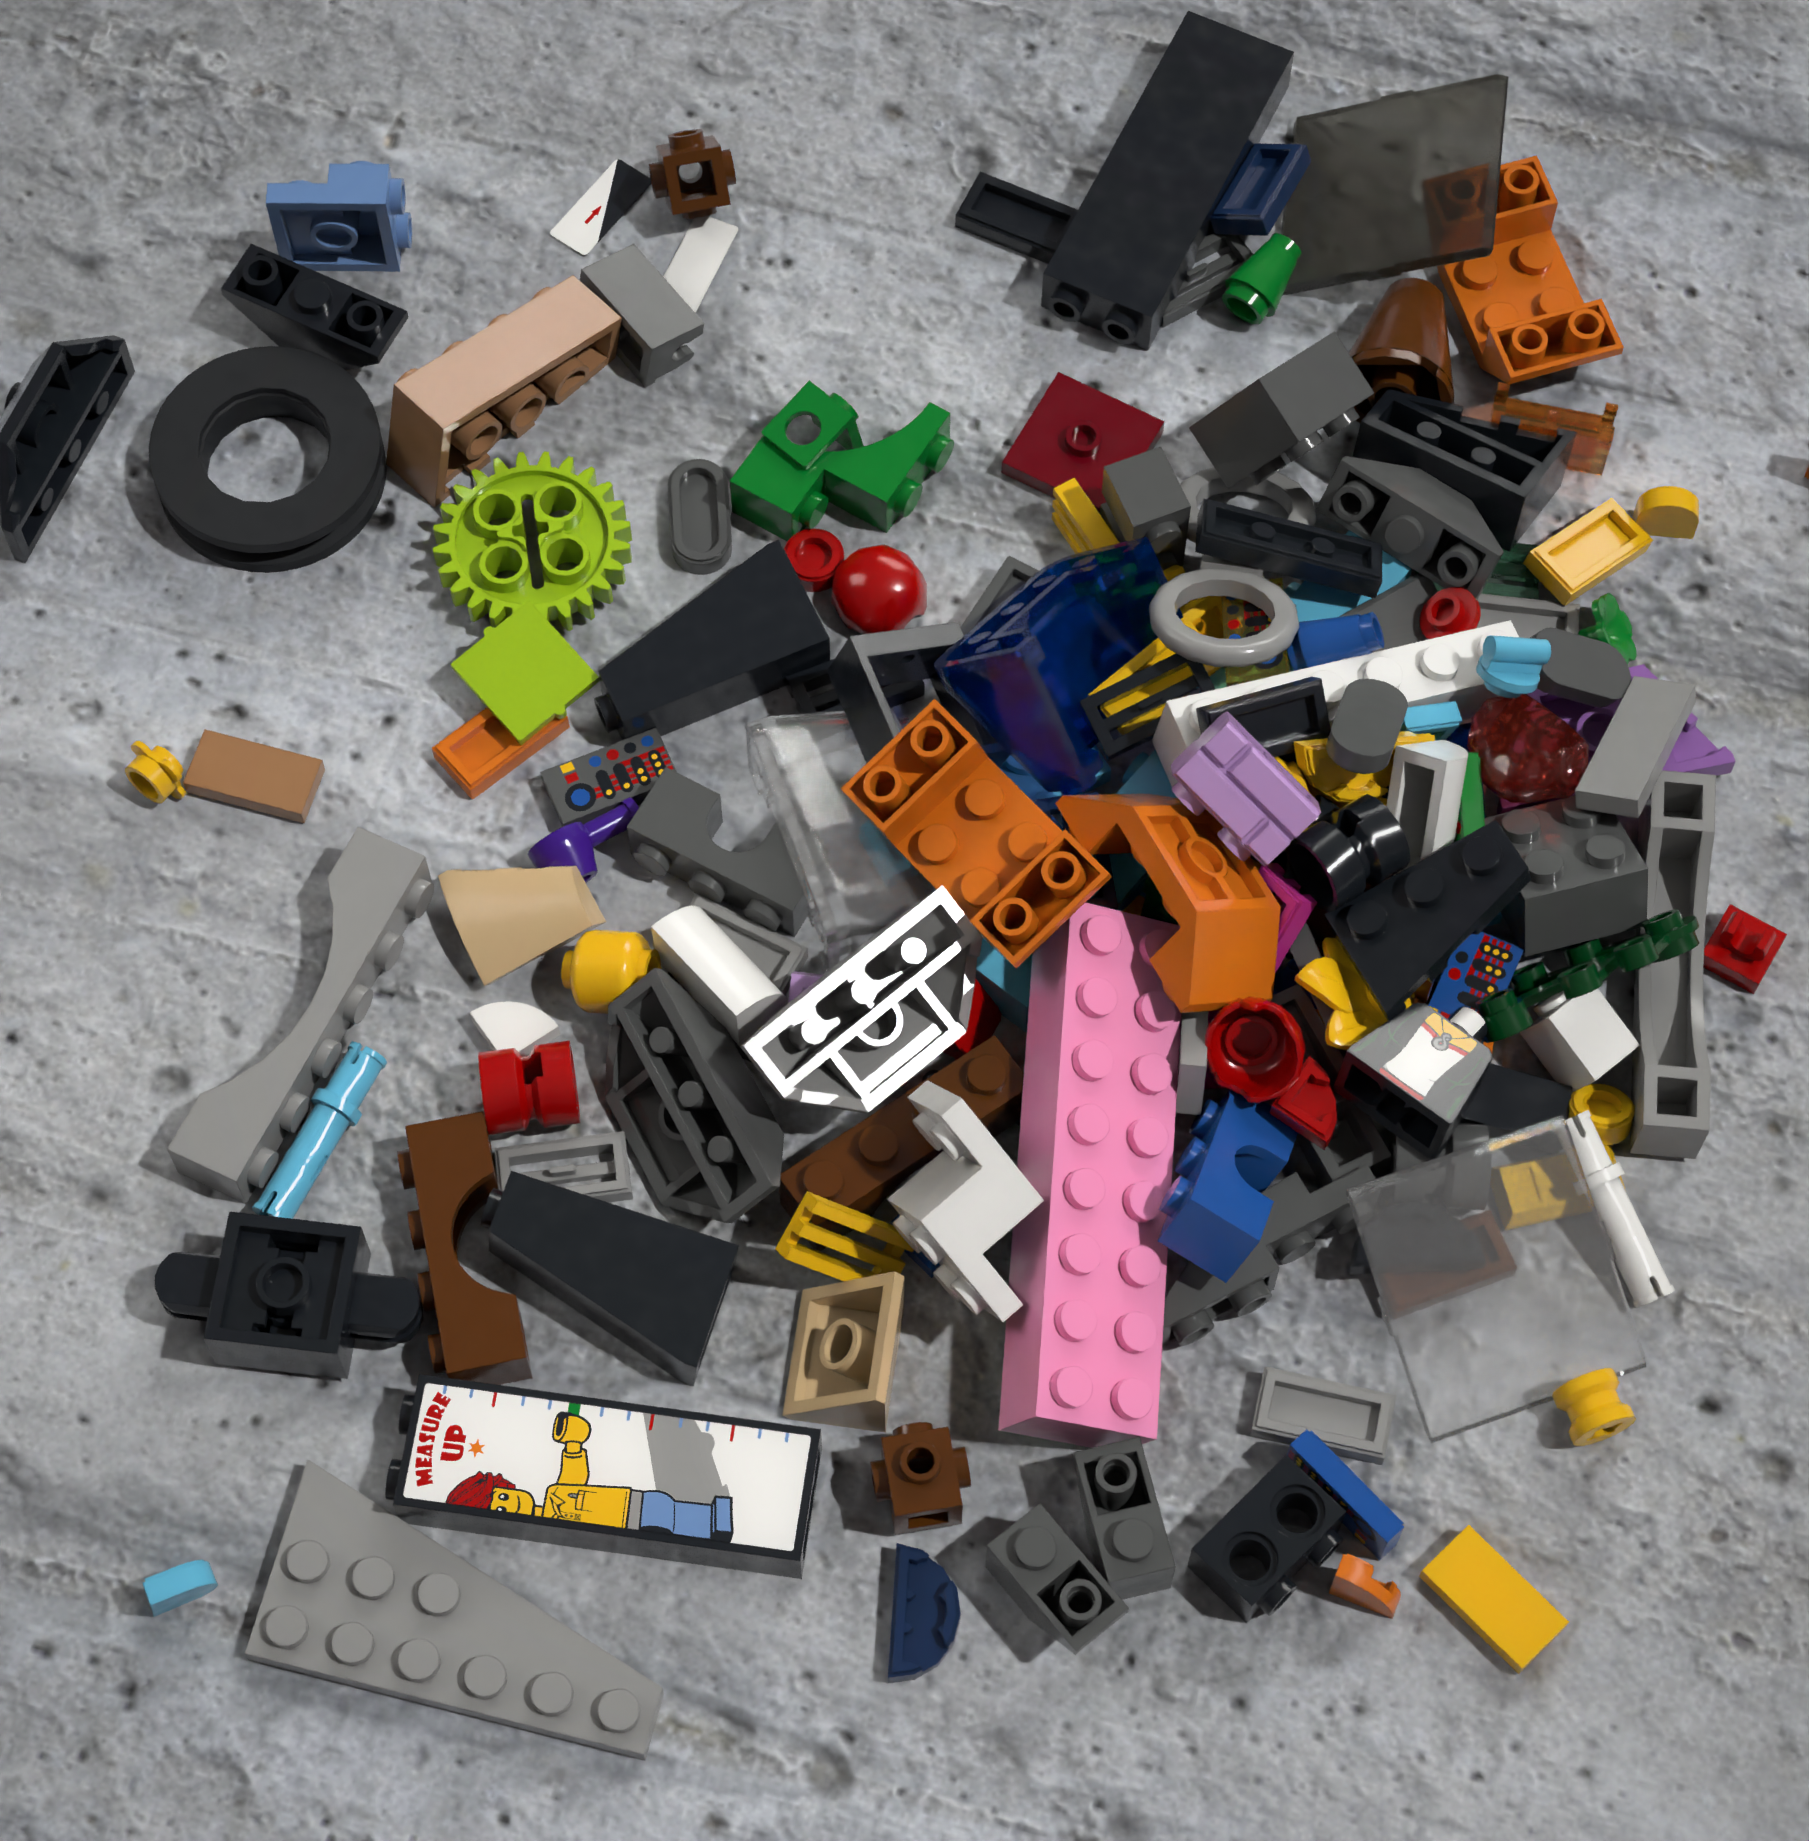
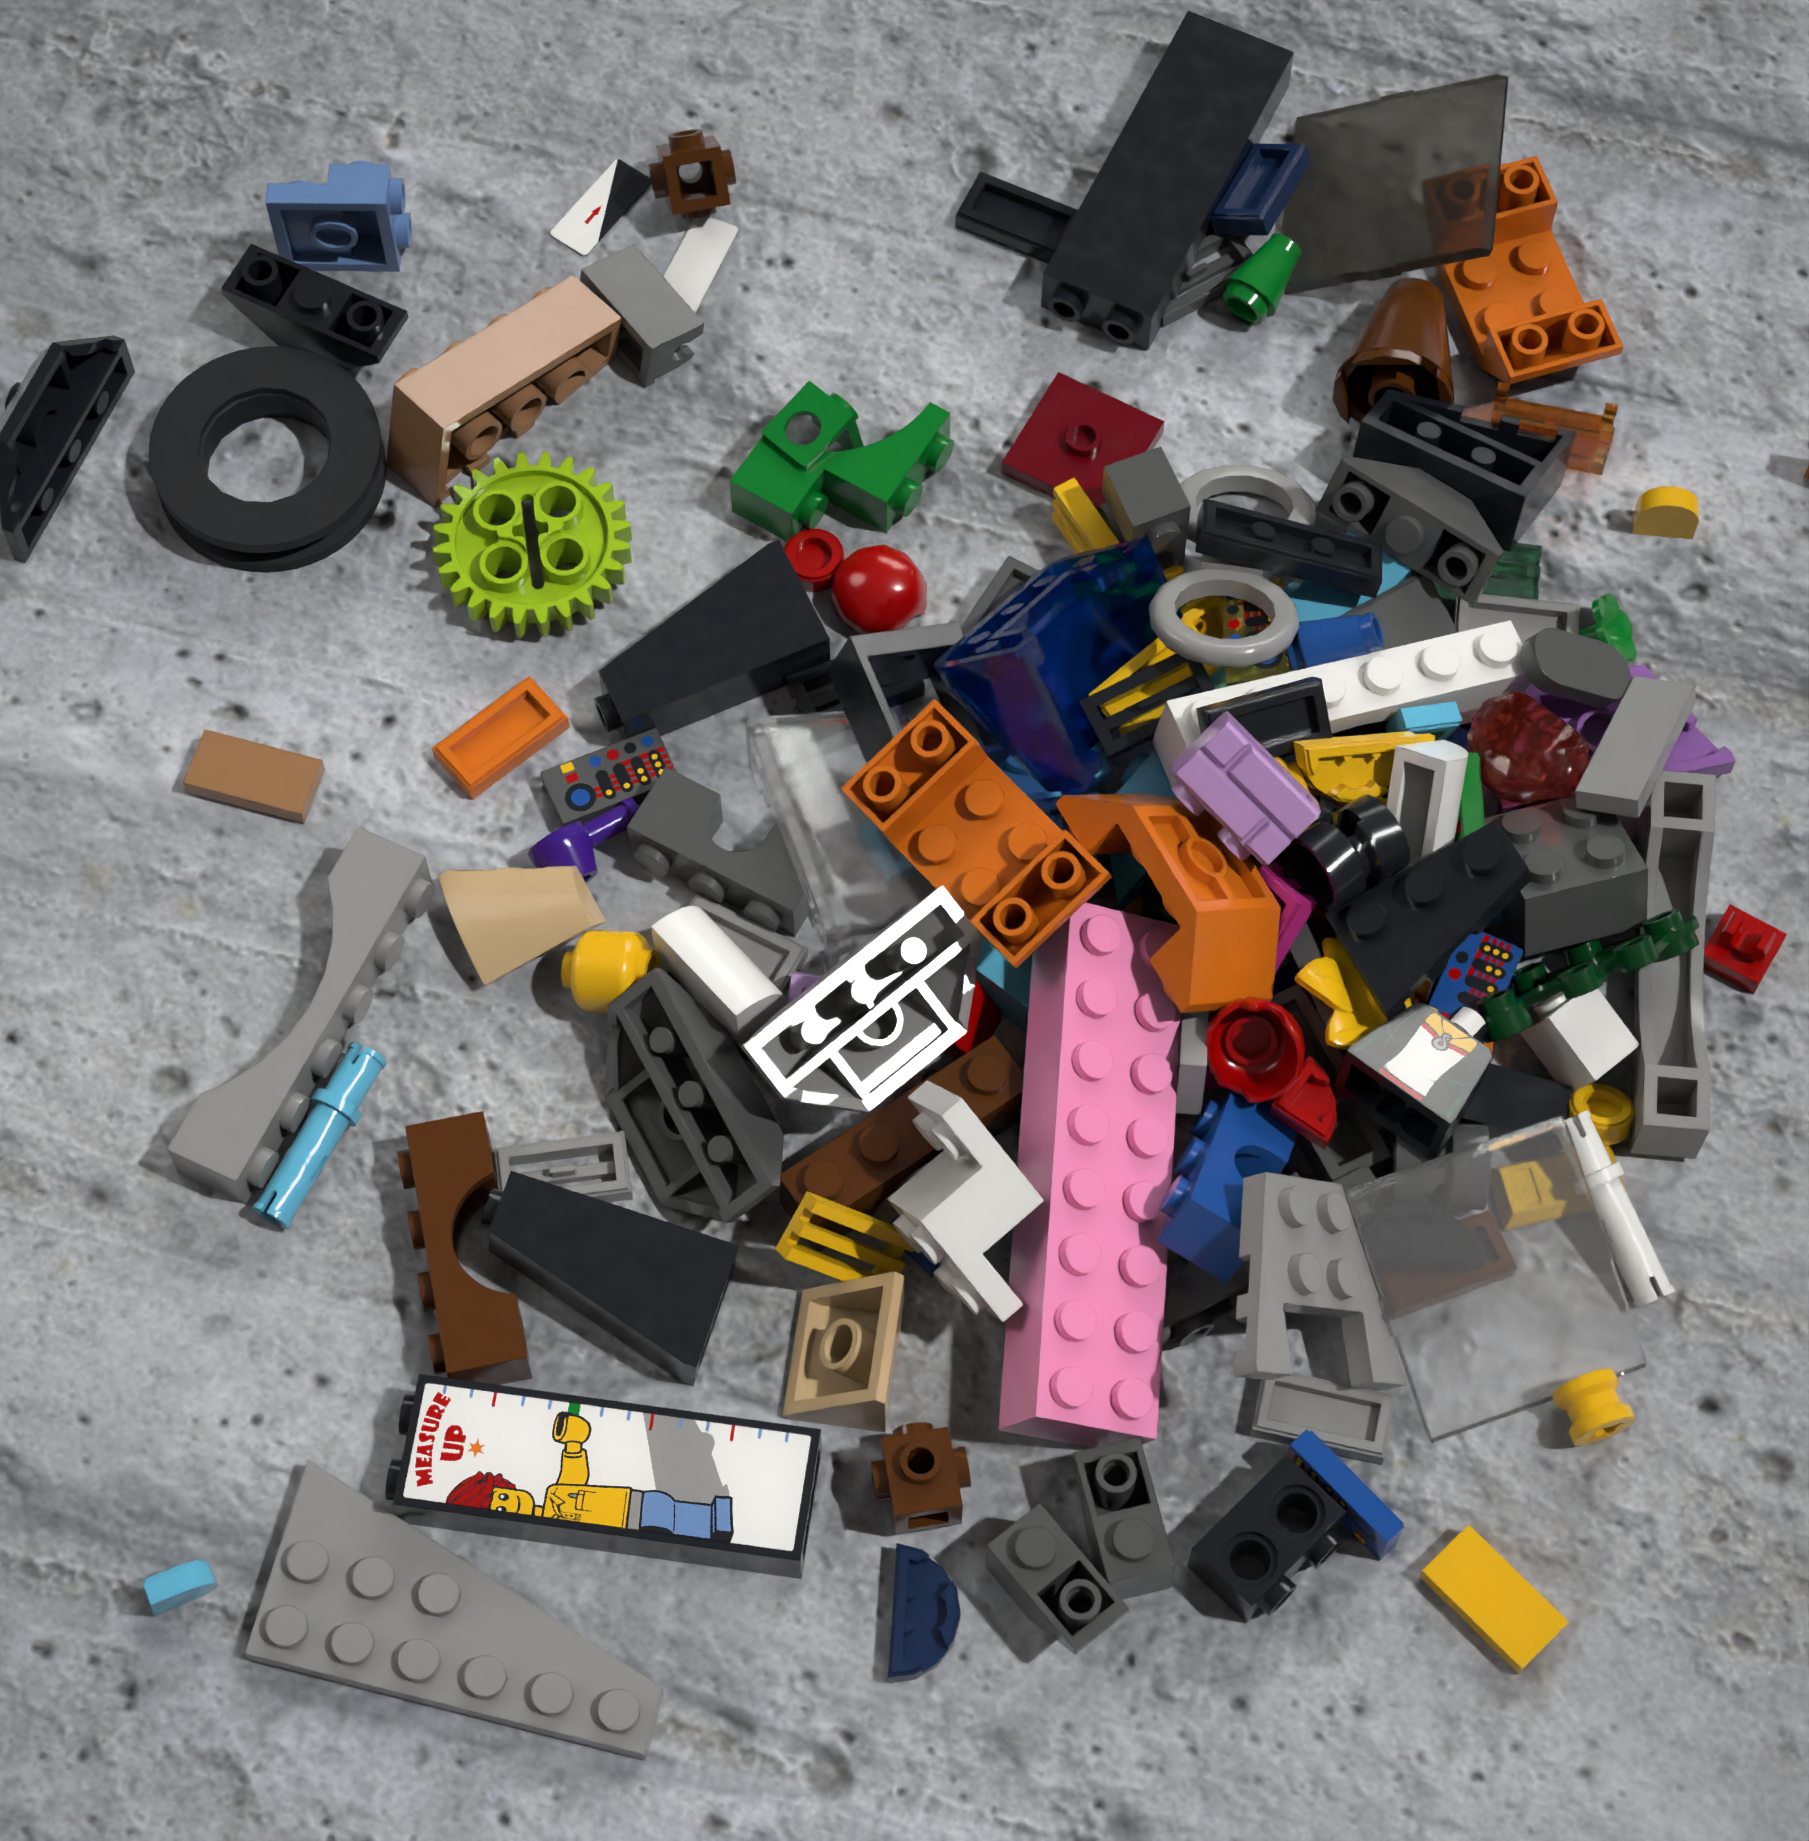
yellow plate [125,741,186,804] -> none
black brick [155,1211,424,1379] -> none
lime piece [450,600,600,745] -> none
white tile [470,1001,560,1056] -> none
red wheel [478,1041,581,1135] -> none
dark grey tile [668,459,732,575] -> none
dark grey piece [1189,331,1374,489] -> none
dark grey tile [1326,679,1408,774] -> none
orange tile [1329,1553,1401,1619] -> none
red plate [1420,587,1481,639] -> none
medium azure plate [1476,635,1551,698] -> none
yellow tile [1523,498,1653,606] -> none
none -> light grey wing [1233,1172,1406,1390]

